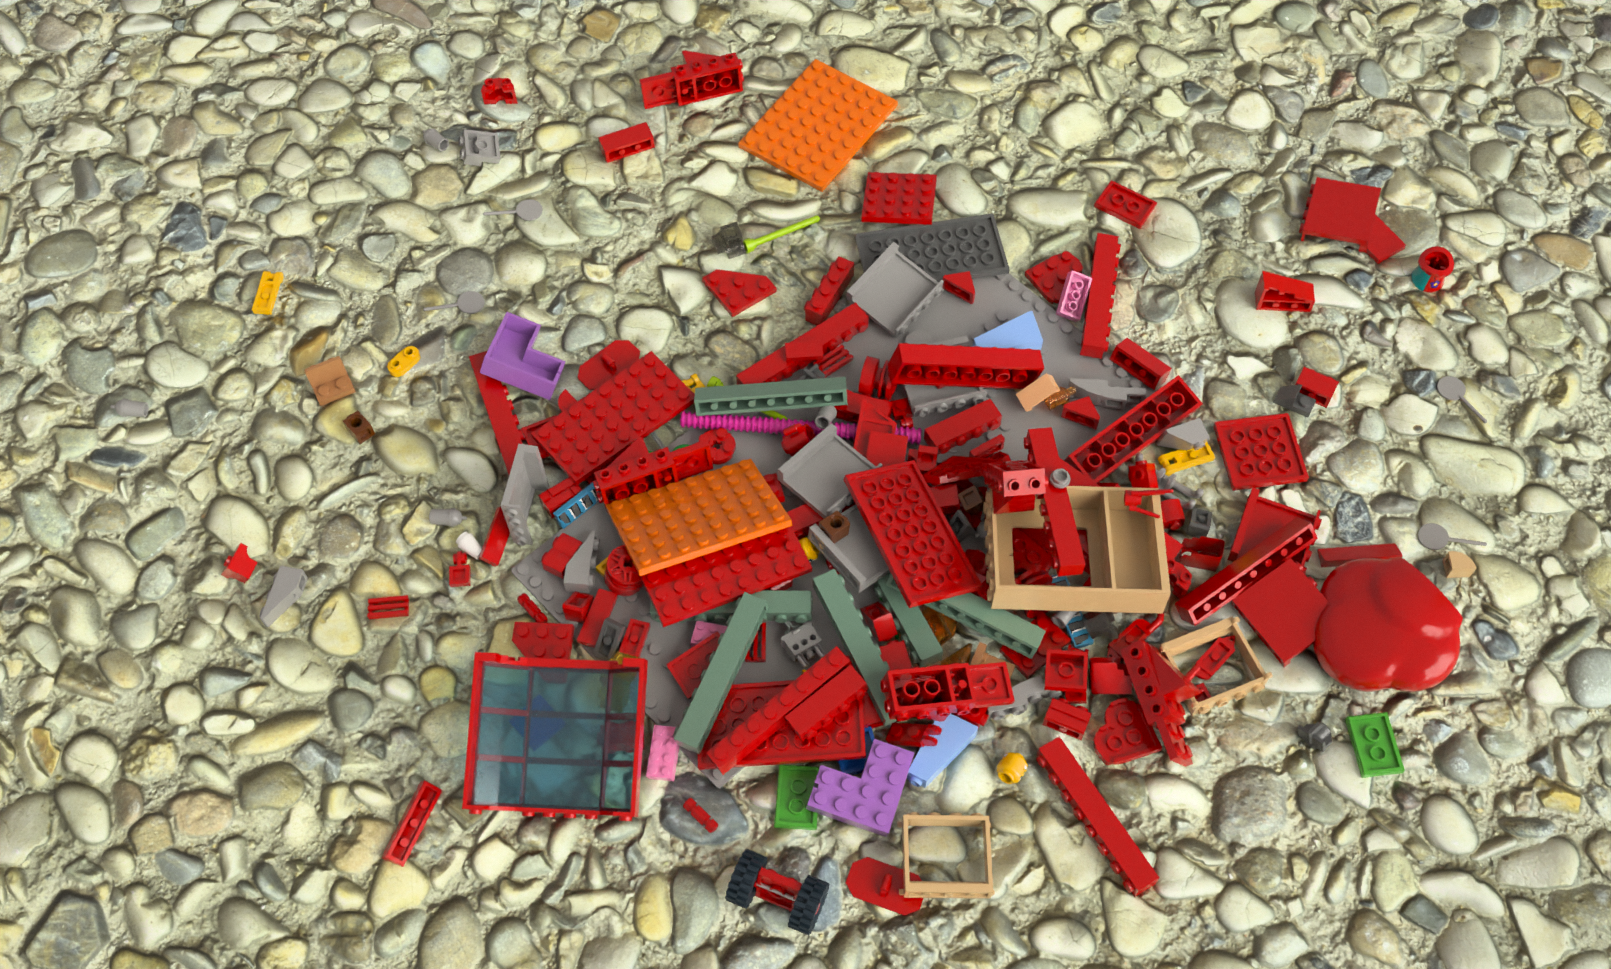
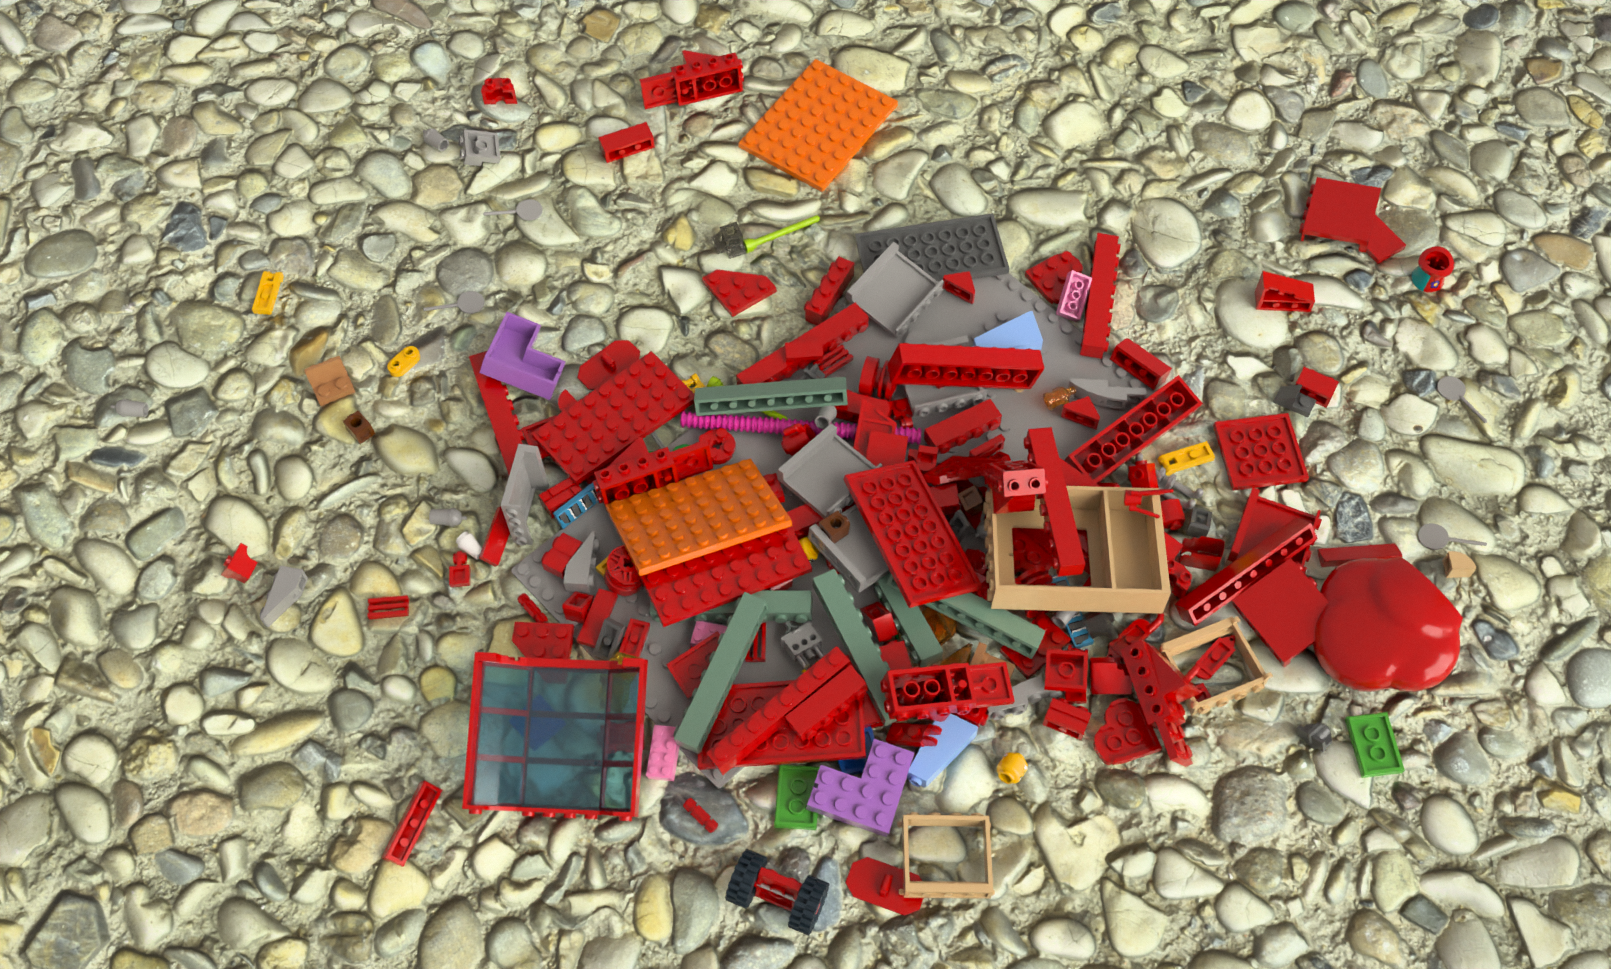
red plate [861,172,937,225] -> none
light nougat hinge [1016,373,1060,412] -> none
red brick [1036,736,1160,897] -> none
light grey plate [1050,469,1070,488] -> none
red tile [1094,180,1157,229] -> none
light grey slope [1155,418,1210,450] -> none

